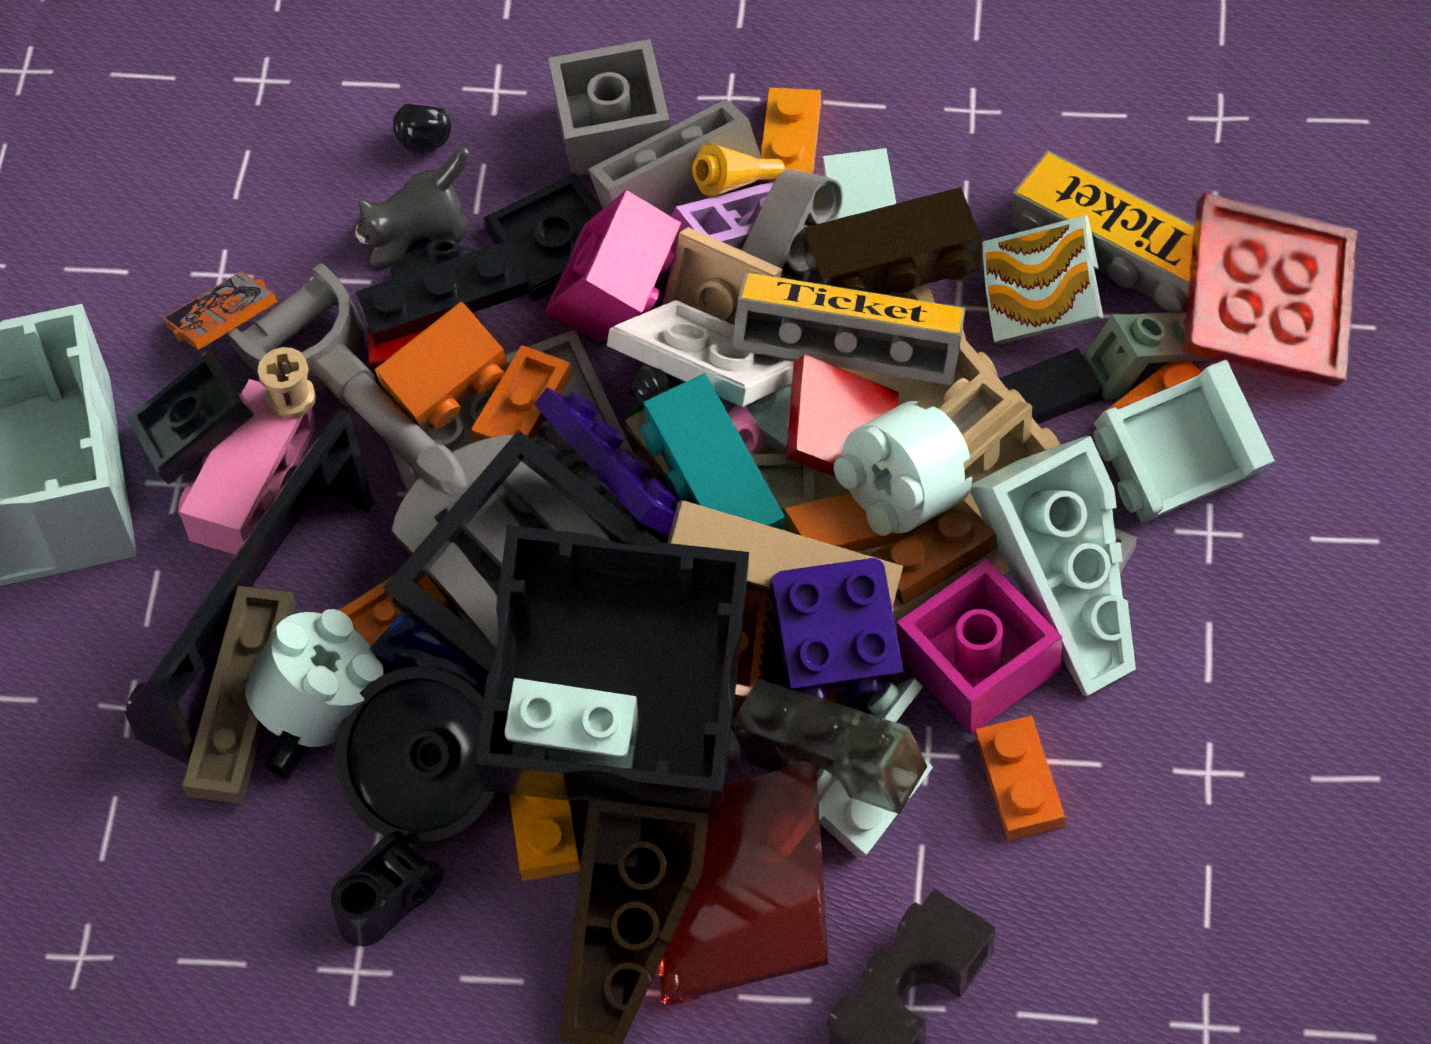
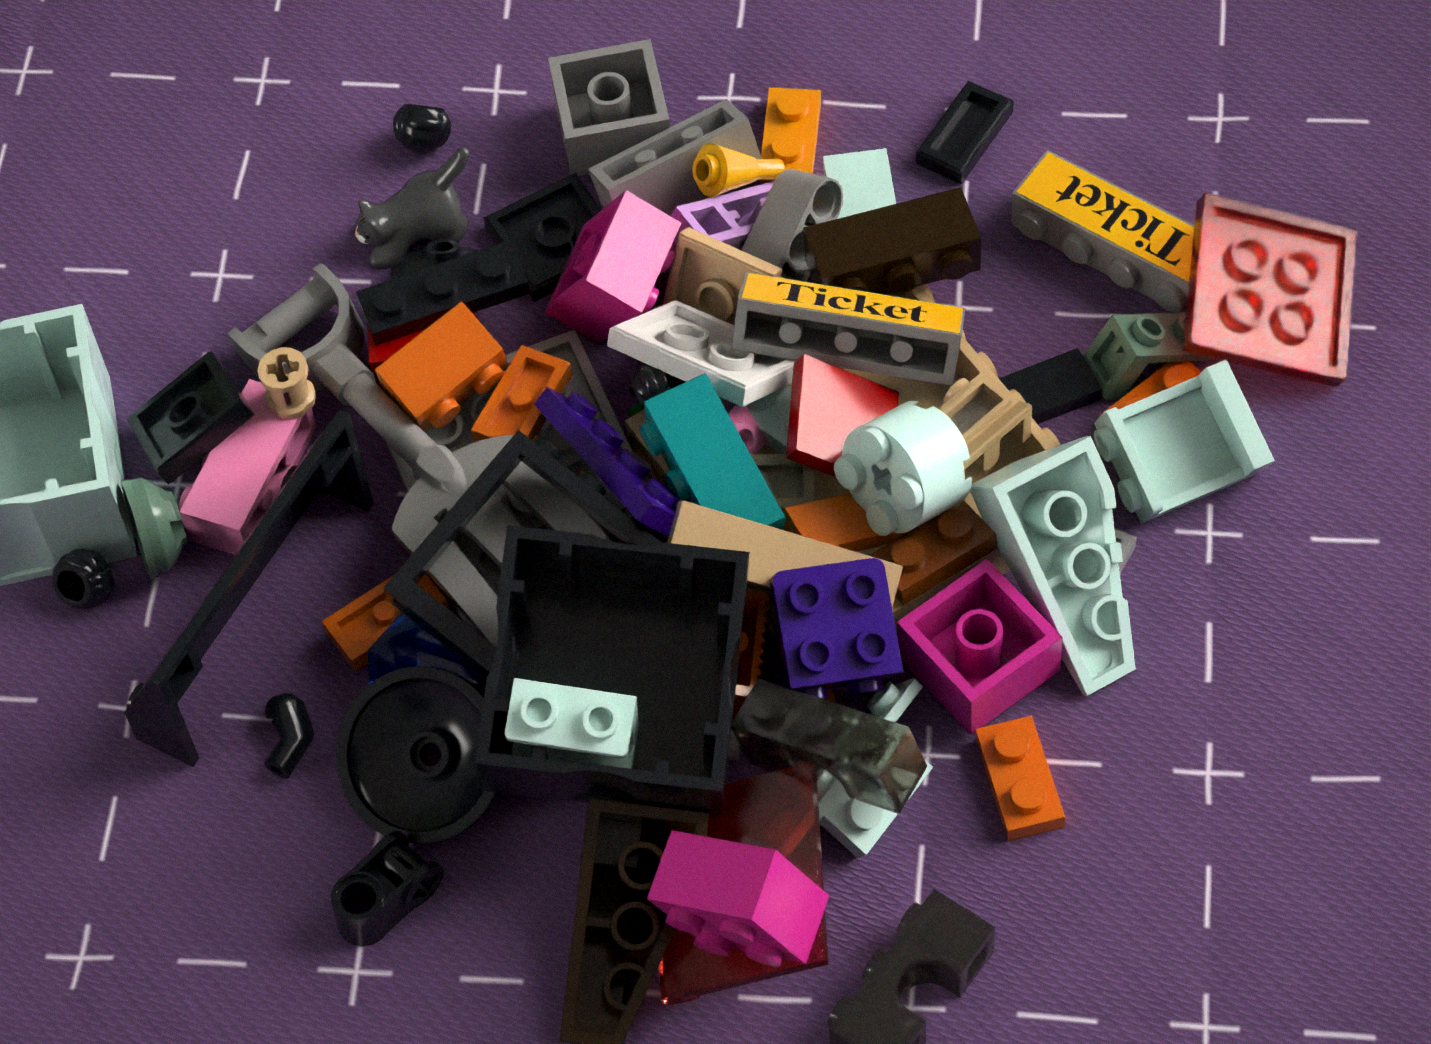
piece [163,271,278,350] -> none
dark tan plate [182,586,296,804] -> none
light aqua brick [245,609,383,747] -> none
light orange plate [509,794,580,882] -> none
slope [983,215,1104,344] -> none
none -> black piece [52,548,114,609]
none -> sand green piece [120,477,188,579]
none -> dark pink brick [647,830,829,967]
none -> black tile [916,81,1014,185]

